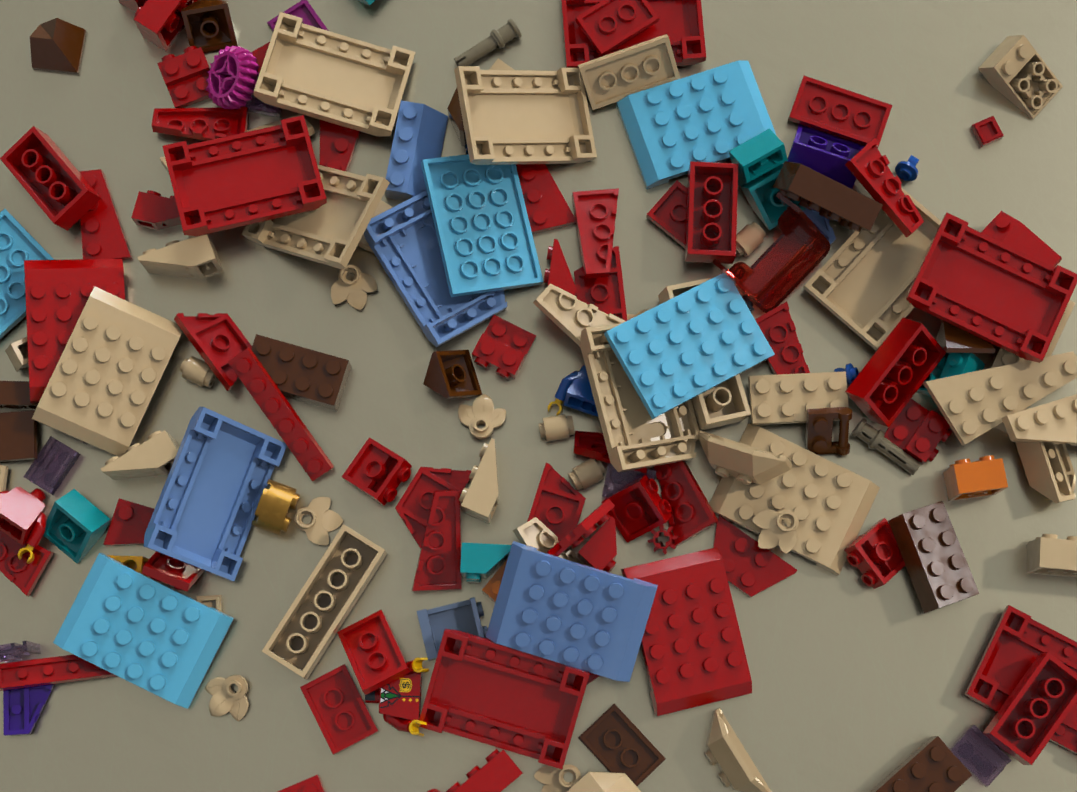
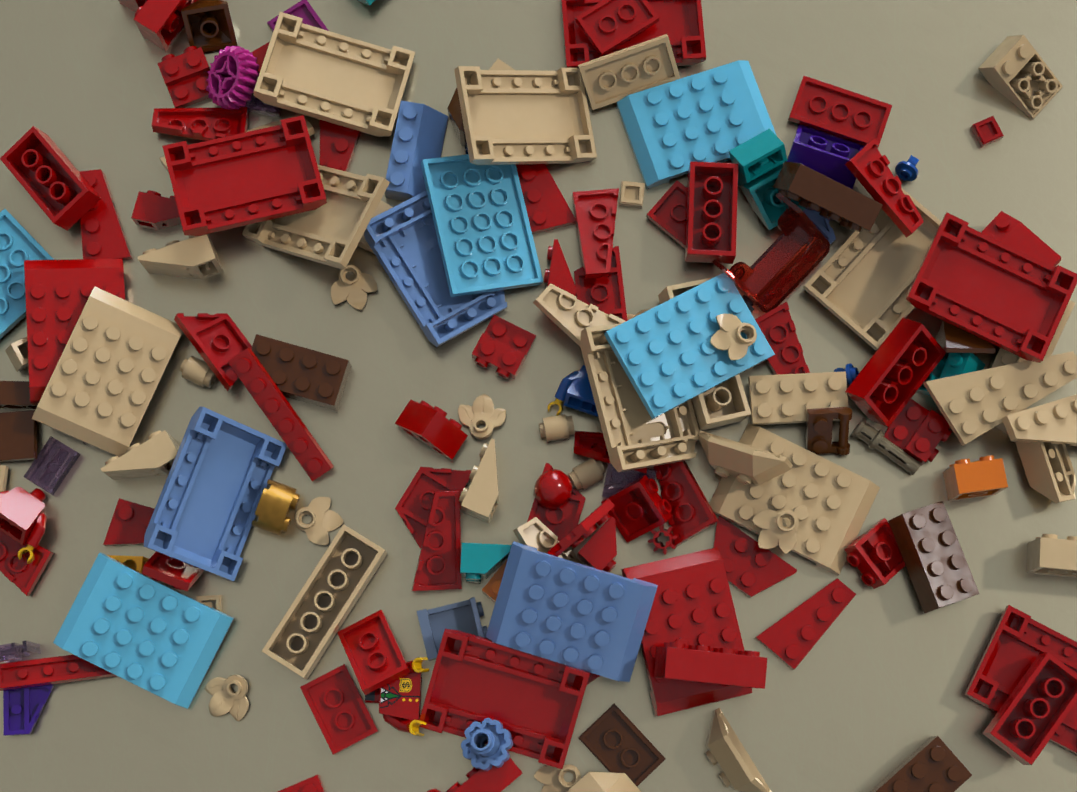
reddish brown slope [30,18,86,74] -> none
teal slope [43,489,111,564] -> none
red plate [342,437,412,506] -> none
reddish brown slope [423,350,482,398] -> none
dark tan pin [454,19,522,66] -> none
tan brick [736,222,766,257] -> none
clear purple plate [950,725,1012,787] -> none
none -> red brick [395,400,468,460]
none -> medium blue plant [461,718,513,771]
none -> red hair [534,469,573,509]
none -> tan tile [619,181,645,208]
none -> red brick [654,642,767,689]
none -> tan plate [710,314,757,360]
none -> red wing [755,578,856,670]

